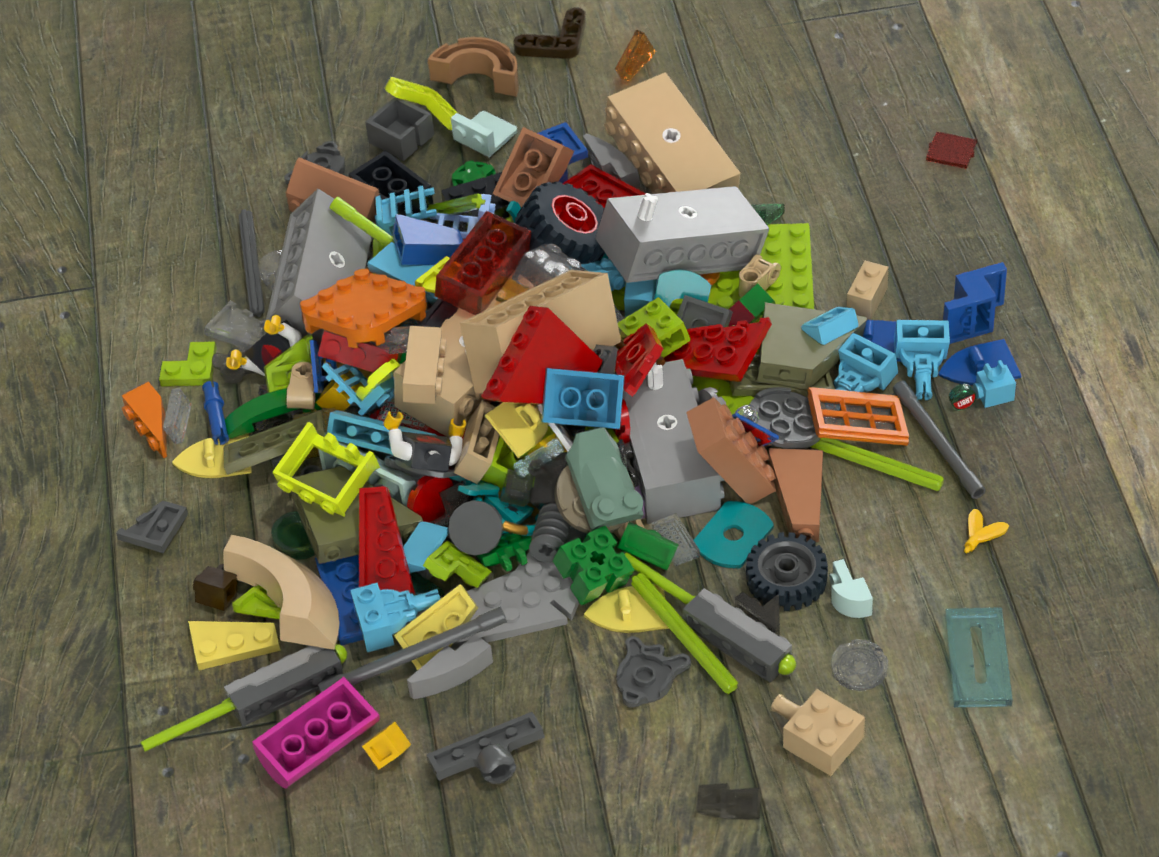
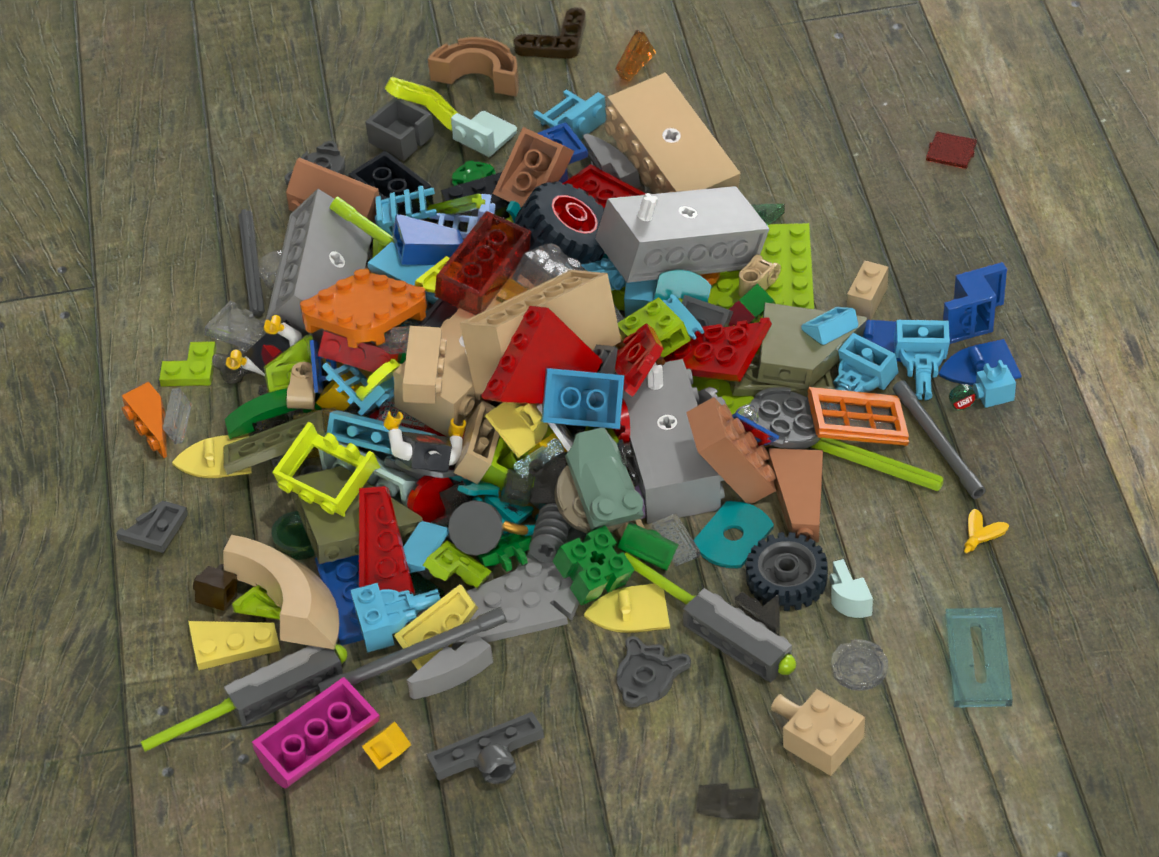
blue pin [202,381,229,445] -> none
lime axle [631,573,738,694] -> none
none -> medium azure plate [533,90,606,140]
none -> medium azure piece [663,294,704,339]

